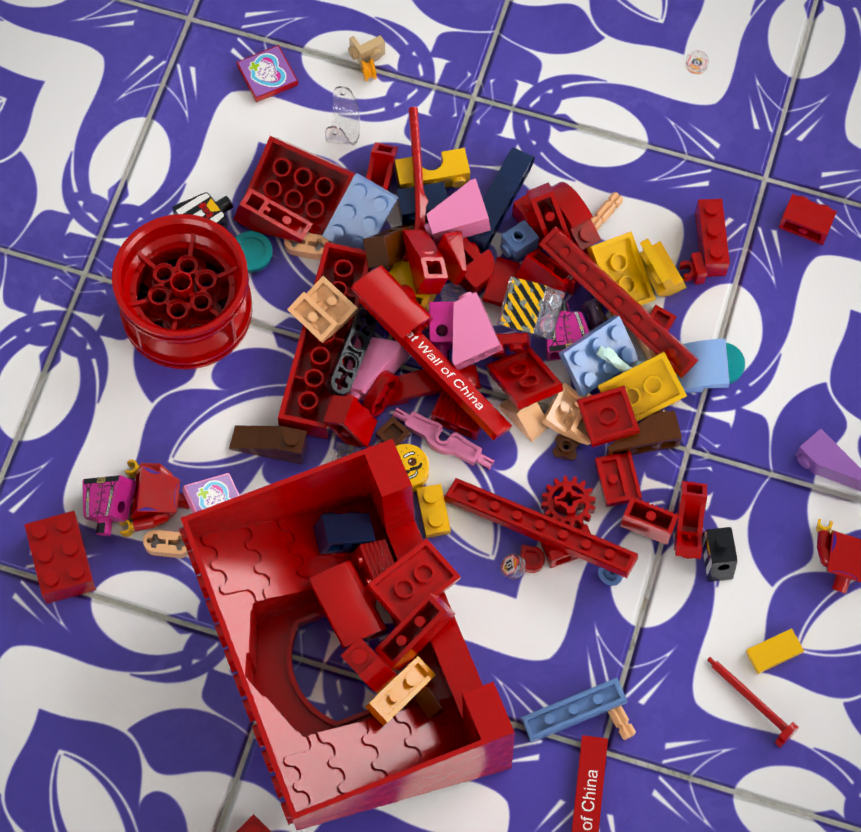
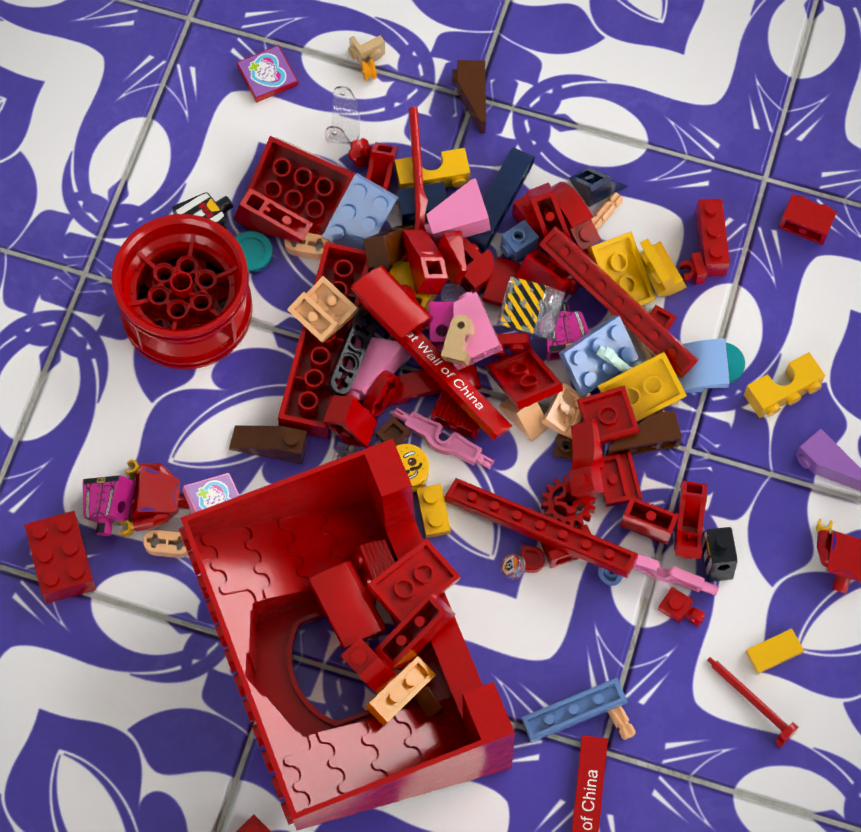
dark blue brick [313,511,376,554] -> none
clear purple bush [581,299,608,331] -> none
clear tile [685,50,709,74] -> none
none -> red plant [348,138,373,167]
none -> tan leg [441,315,475,367]
none -> reddish brown slope [452,60,486,134]
none -> red slope [568,419,605,498]
none -> dark blue slope [570,167,628,207]
none -> bright pink piece [633,554,719,596]
none -> red plate [658,587,706,627]
none -> yellow arch [744,352,826,418]

